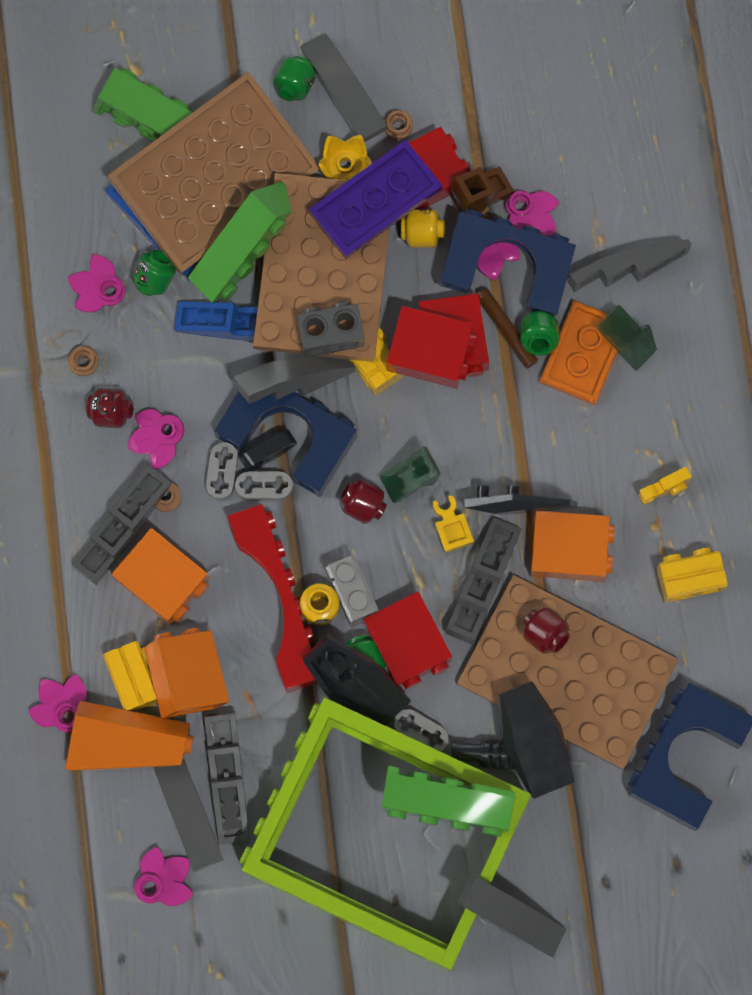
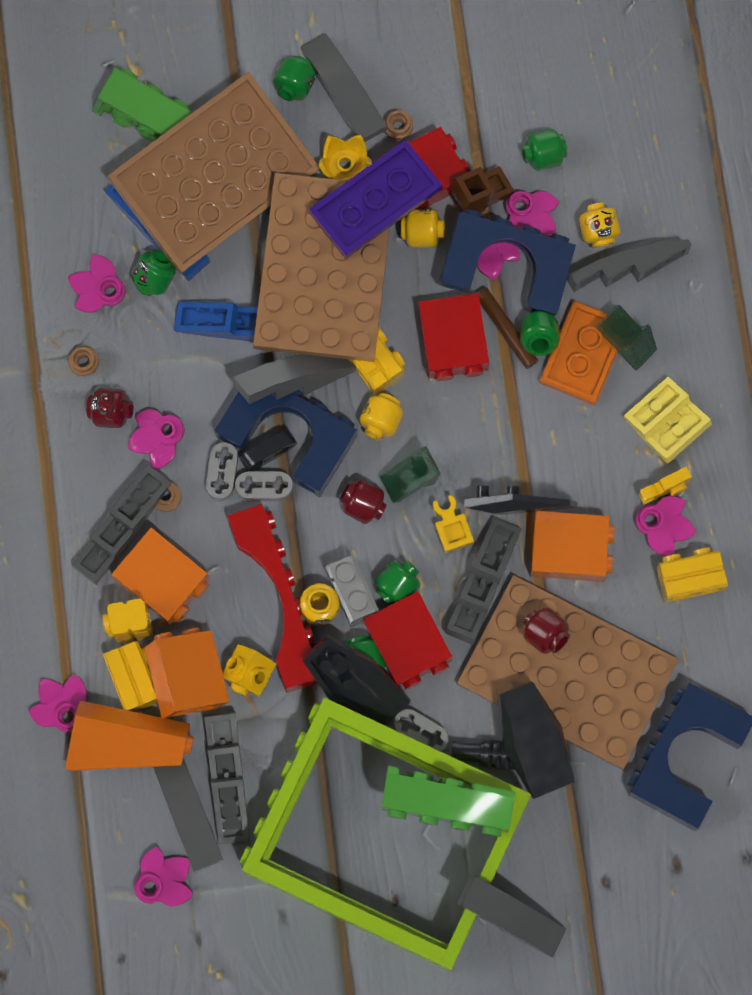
bright green wedge [188,181,292,303] -> none
dark grey brick [297,302,365,358] -> none
red brick [386,306,477,389] -> none
none -> yellow brick [102,598,154,644]
none -> yellow brick [223,644,276,697]
none -> yellow head [359,393,404,440]
none -> green head [375,560,421,605]
none -> green head [521,129,567,171]
none -> yellow head [579,202,621,248]
none -> light yellow slope [624,377,712,464]
none -> dark pink plate [635,496,696,557]

